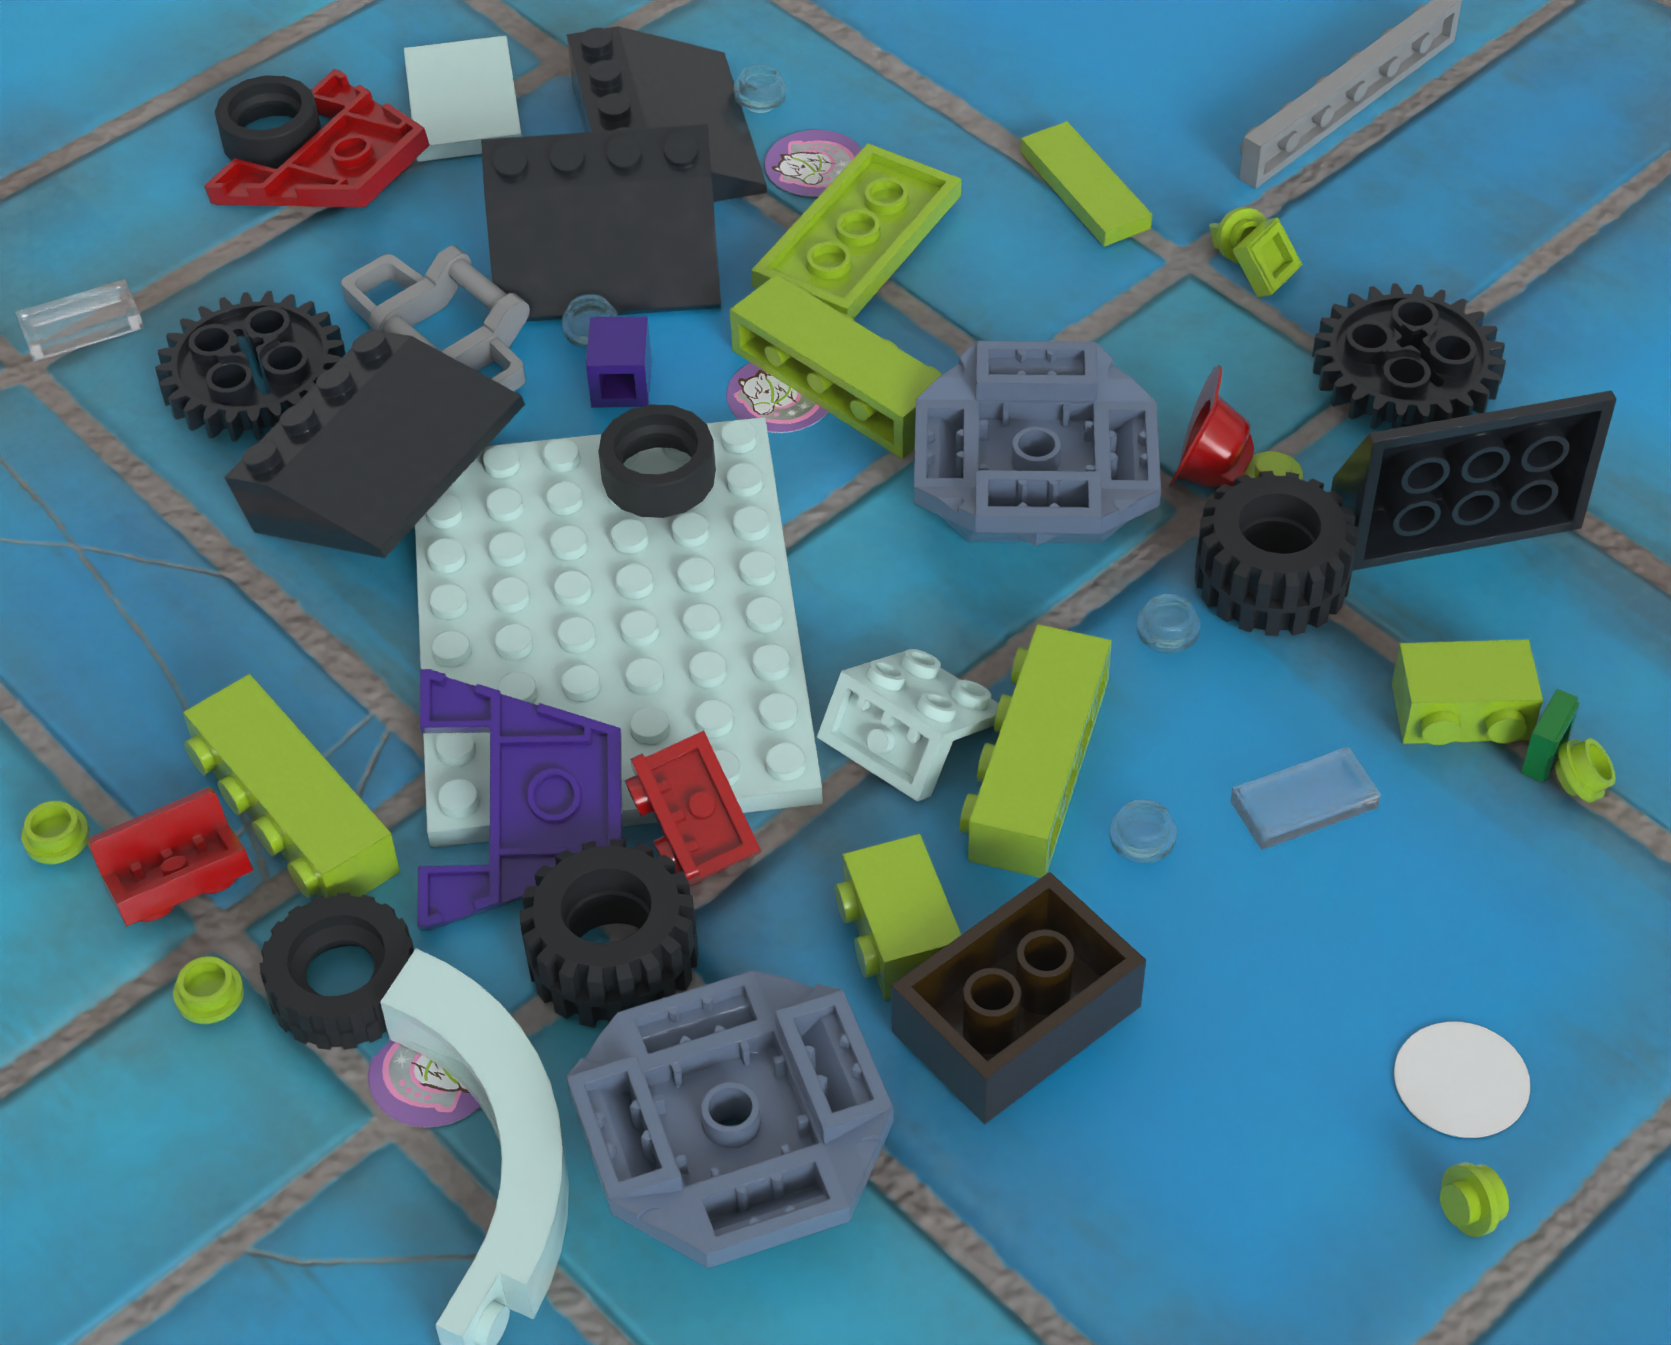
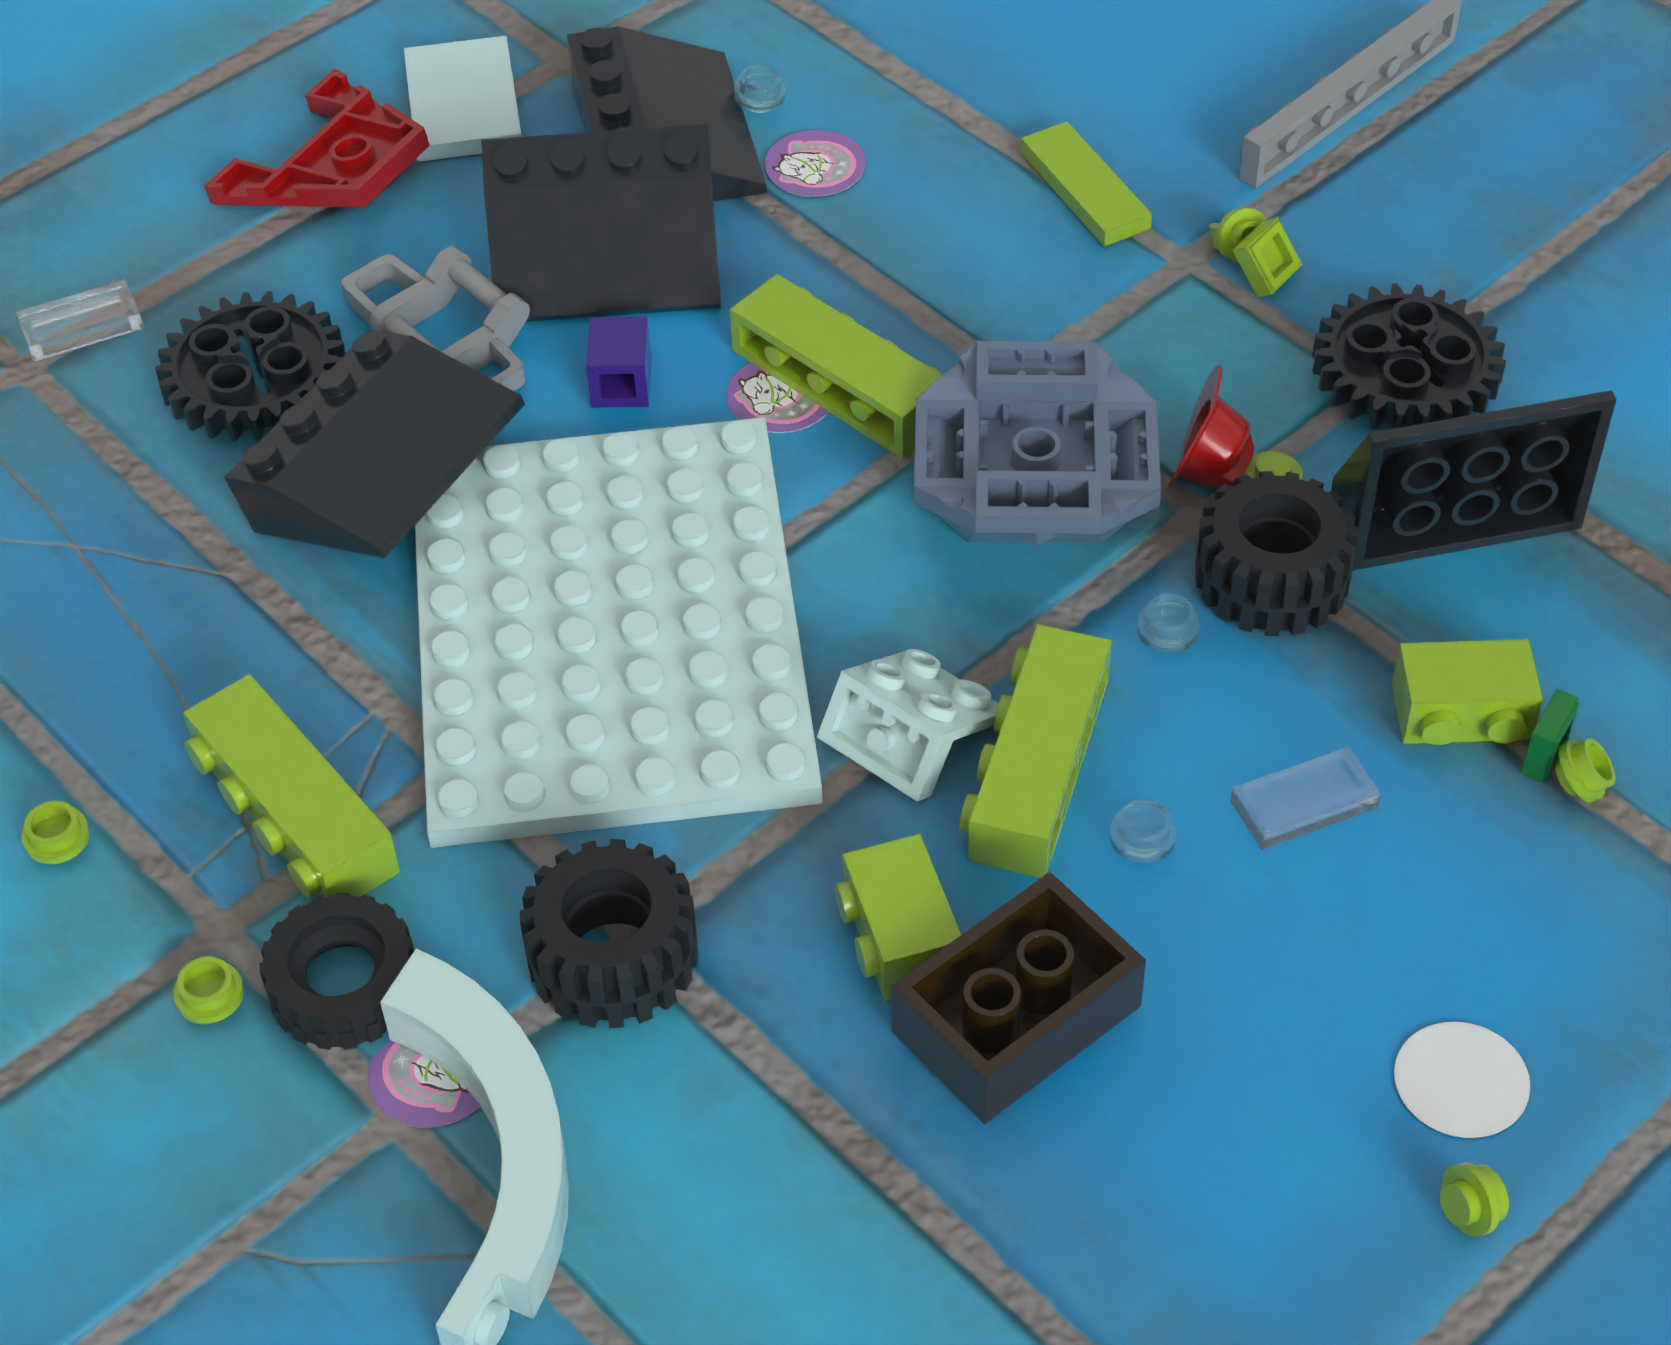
red bracket [87,788,253,926] -> none
black tyre [215,75,321,169] -> none
dark purple wing [417,669,622,931] -> none
clear light blue plate [562,294,618,348] -> none
sand blue piece [566,970,894,1268] -> none
black tyre [598,404,716,518] -> none
red bracket [624,730,761,886] -> none
lime plate [751,143,962,319] -> none

